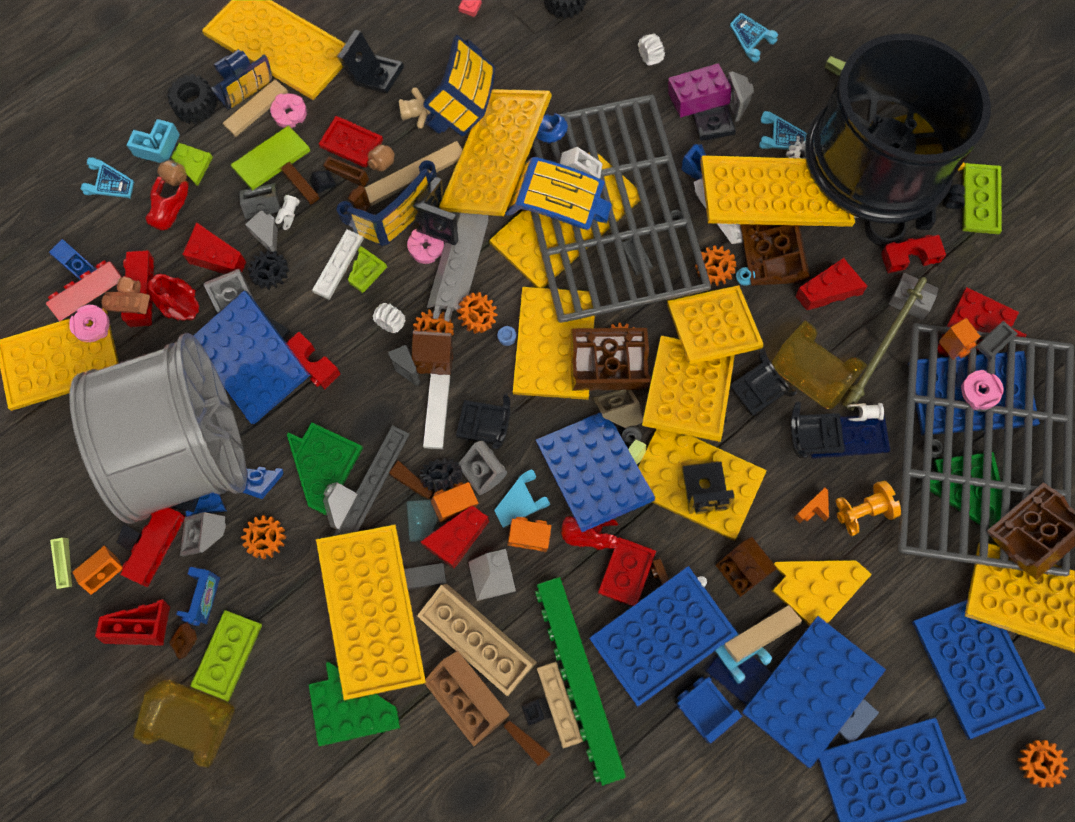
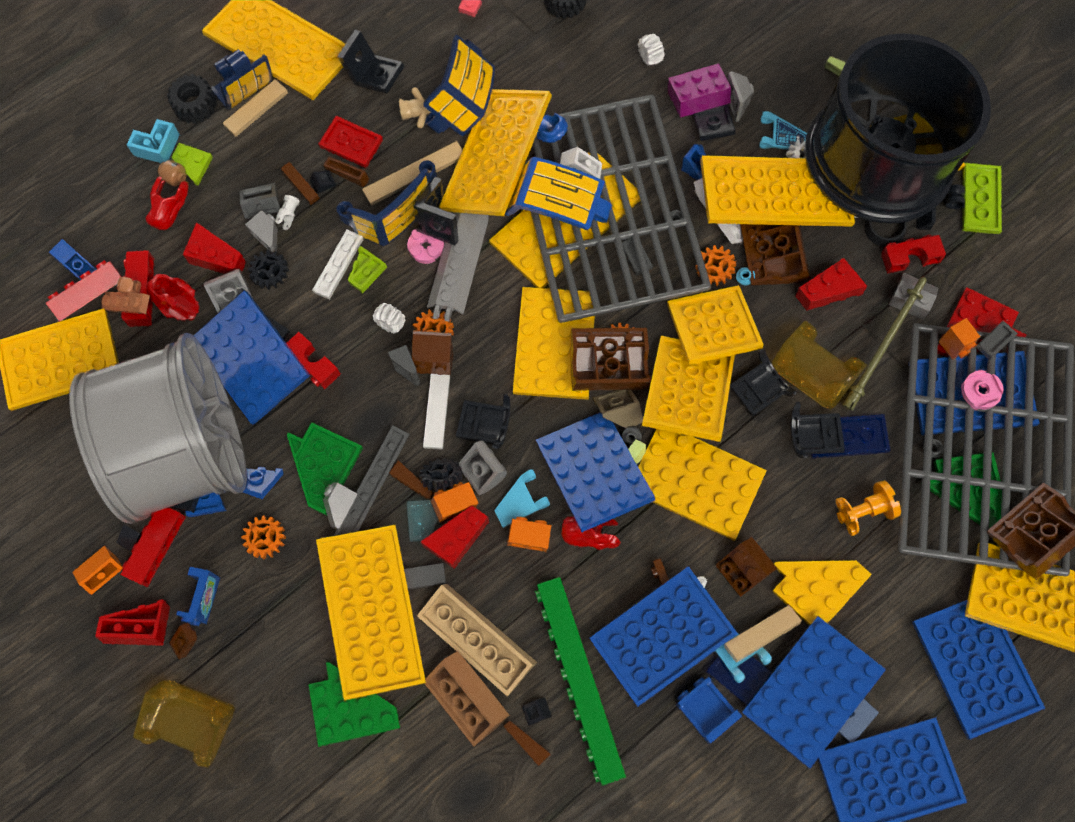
yellowish green piece [50,538,72,589] -> none
bright pink plate [69,305,110,342] -> none
flag [81,158,134,198] -> none
light grey slope [180,512,226,556] -> none
lime tile [190,610,262,702] -> none
lime tile [231,126,310,191] -> none
bright pink plate [270,94,307,128] -> none
reddish brown plate [348,185,371,211] -> none
medium nougat head [368,145,395,172] -> none
orange gear [457,292,497,334] -> none
light grey slope [468,549,516,601] -> none
medium blue tile [497,326,516,346] -> none
tan tile [537,662,583,748] -> none
red plate [598,537,656,607] -> none
black bracket [682,462,735,514] -> none
flag [730,13,778,63] -> none
orange slope [794,488,829,524] -> none
white piece [847,403,884,421] -> none
orange gear [1018,740,1068,788] -> none

